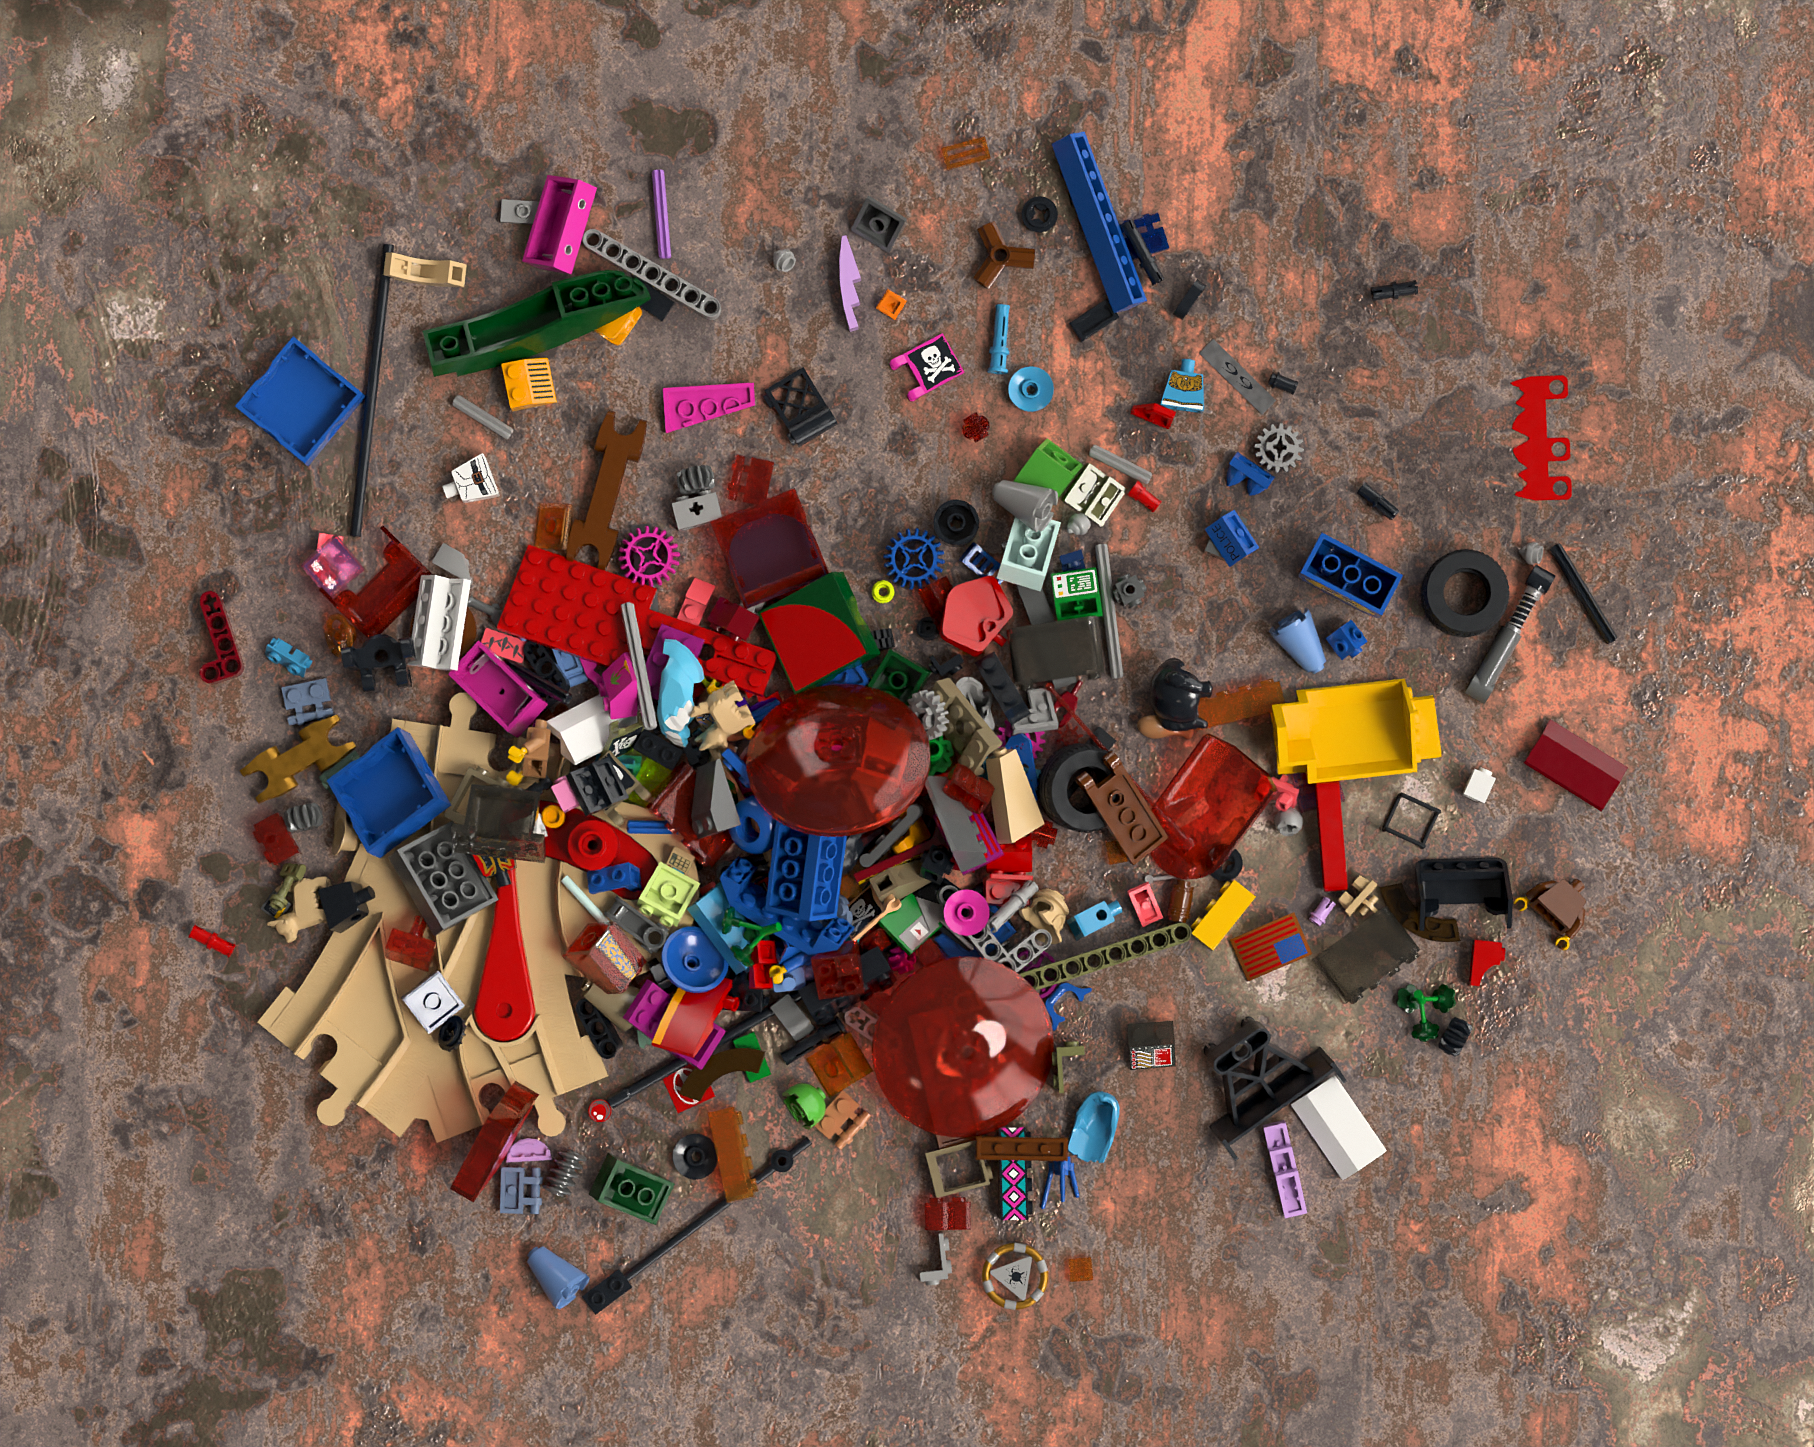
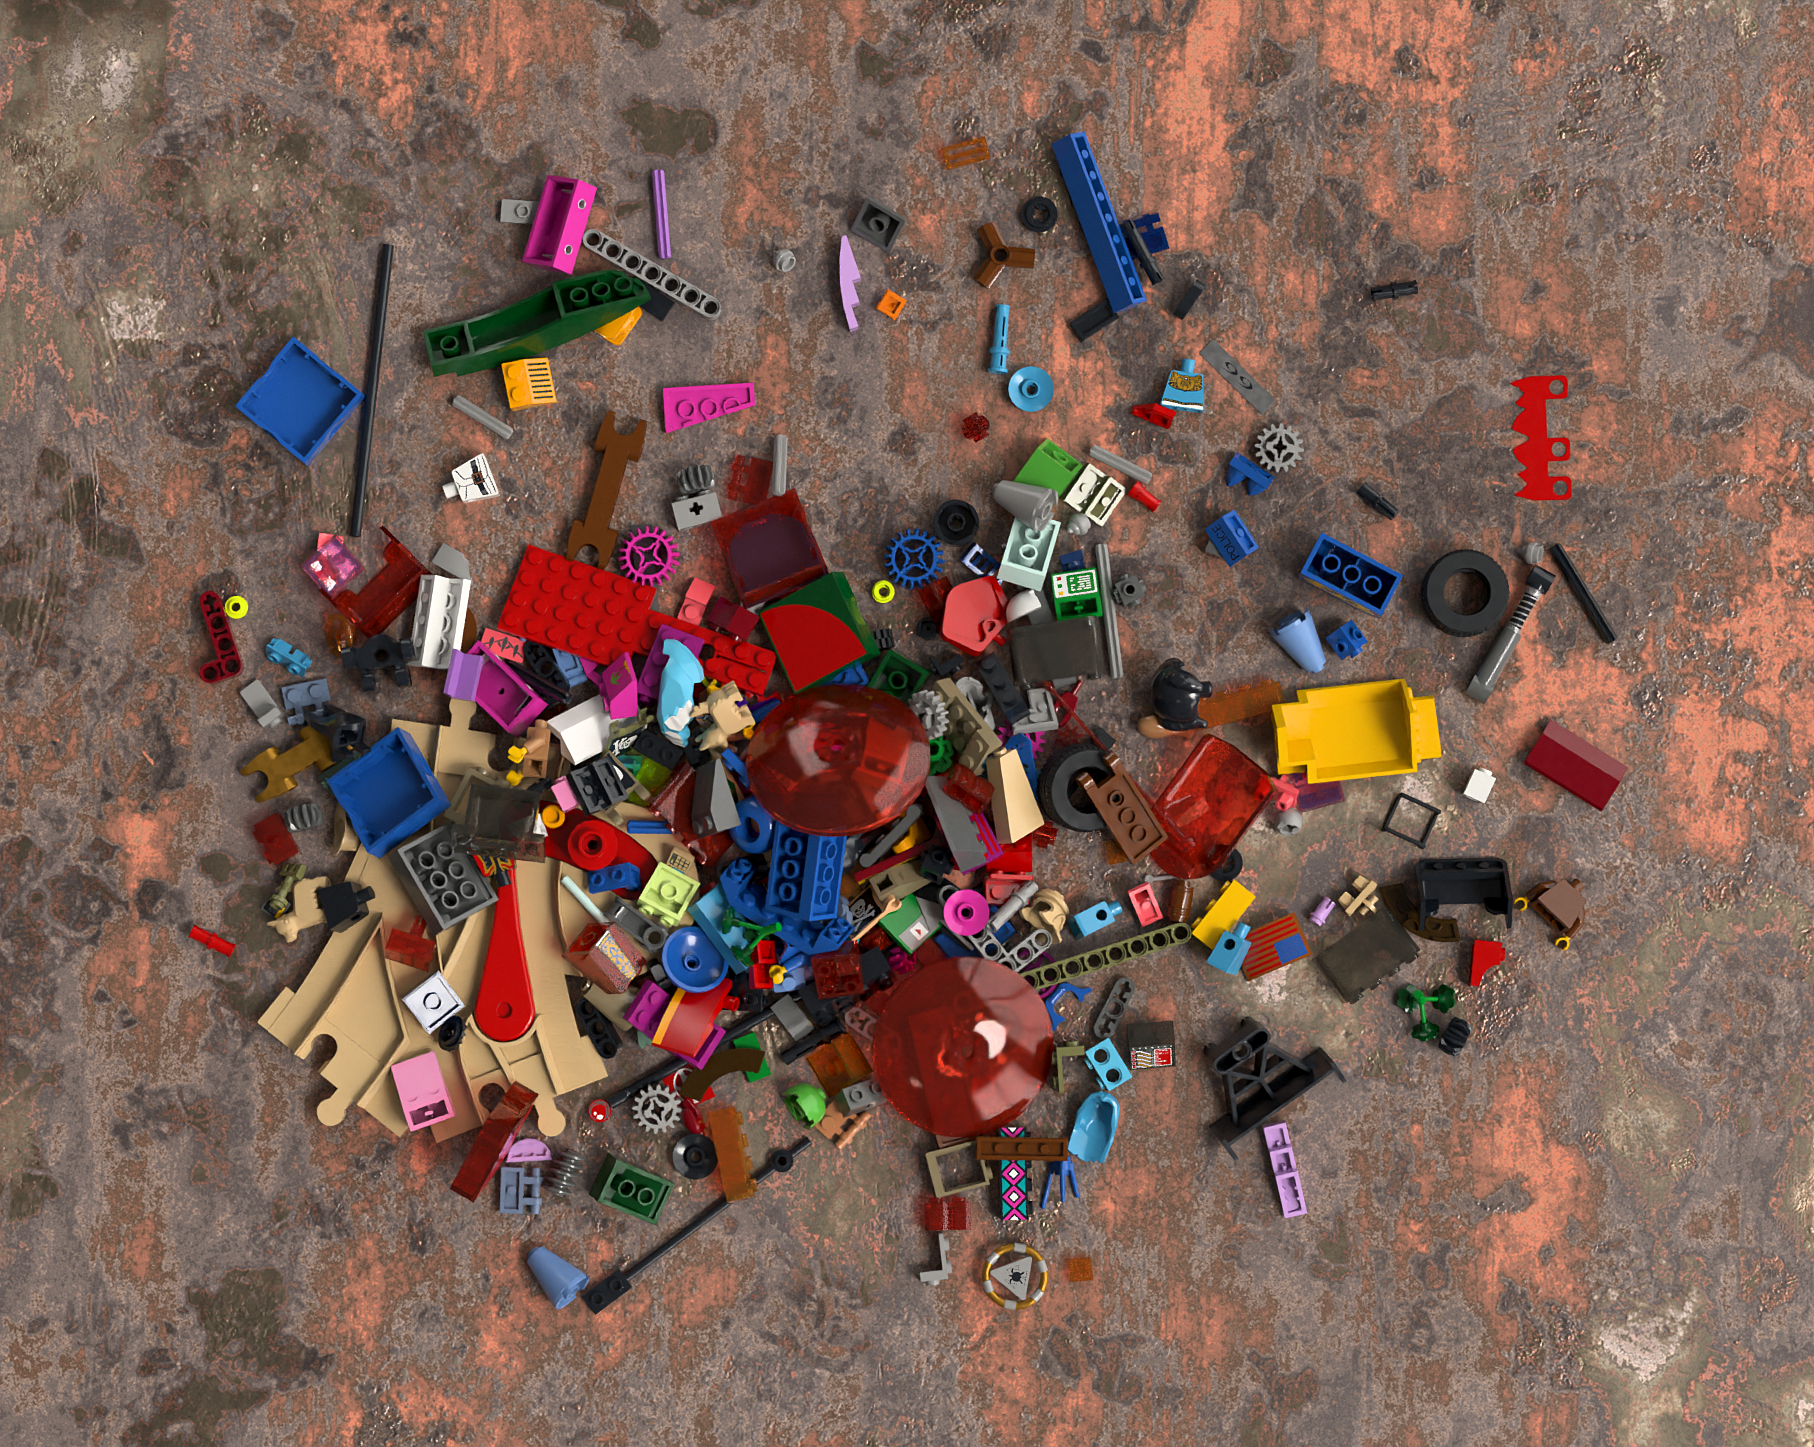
tan arch [383,252,467,287] -> none
dark grey piece [467,595,503,628] -> none
clear orange slope [533,503,574,552] -> none
light grey axle [621,602,657,730] -> none
black piece [763,367,838,447] -> none
flag [889,333,965,402] -> none
black pin [1268,372,1298,395] -> none
white slope [1291,1075,1387,1180] -> none
red beam [1315,781,1348,892] -> none
none -> neon yellow plate [225,596,248,619]
none -> light grey bracket [240,680,285,729]
none -> black piece [303,704,371,762]
none -> bright pink slope [391,1051,457,1132]
none -> medium lavender panel [443,649,484,702]
none -> light grey gear [632,1083,682,1134]
none -> dark red hand [682,1098,706,1135]
none -> light grey axle [772,434,788,496]
none -> dark grey brick [835,1075,891,1118]
none -> white brick [1006,588,1041,623]
none -> medium azure brick [1083,1038,1132,1091]
none -> dark grey beam [1093,978,1135,1039]
none -> dark azure torso [1207,921,1251,975]

